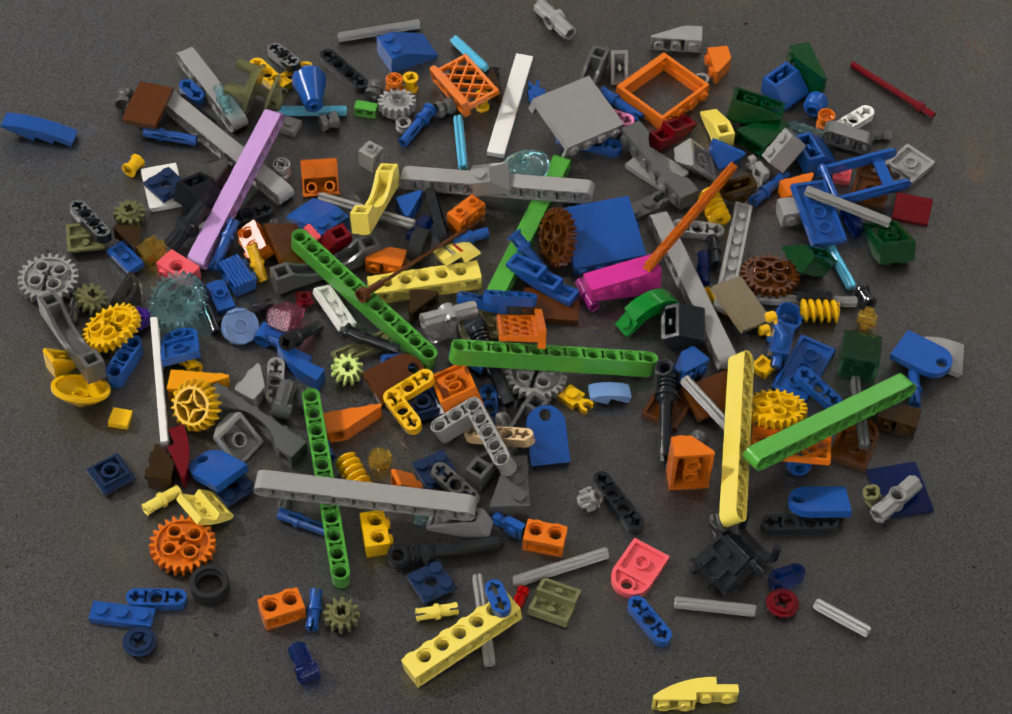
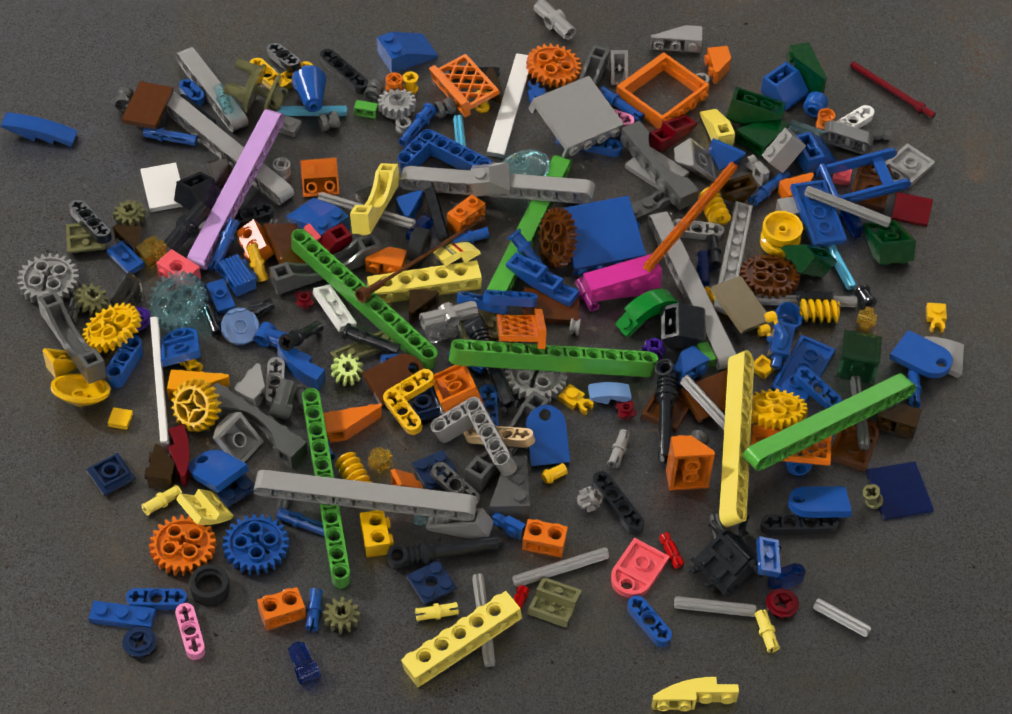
yellow bush [121,154,145,177] -> none
dark blue piece [143,166,182,203] -> none
clear pink brick [266,301,305,332] -> none
light grey axle [337,19,420,42] -> none
light grey brick [358,140,384,173] -> none
medium azure axle [450,35,489,73] -> none
blue beam [484,579,512,618] -> none
light grey tile [495,411,511,427] -> none
light grey piece [870,475,923,523] -> none
none -> bright pink beam [175,603,205,660]
none -> blue gear [222,514,290,575]
none -> blue beam [397,129,492,173]
none -> orange gear [526,43,582,88]
none -> yellow pin [541,463,568,484]
none -> light grey bush [569,318,581,336]
none -> light grey pin [607,429,631,469]
none -> dark red plate [615,401,637,420]
none -> dark purple gear [642,338,666,360]
none -> red axle [659,532,685,569]
none -> bright green piece [696,341,716,368]
none -> light yellow pin [754,609,780,653]
none -> blue plate [756,536,781,578]
none -> yellow wheel [760,211,803,258]
none -> yellow plate [926,303,947,333]

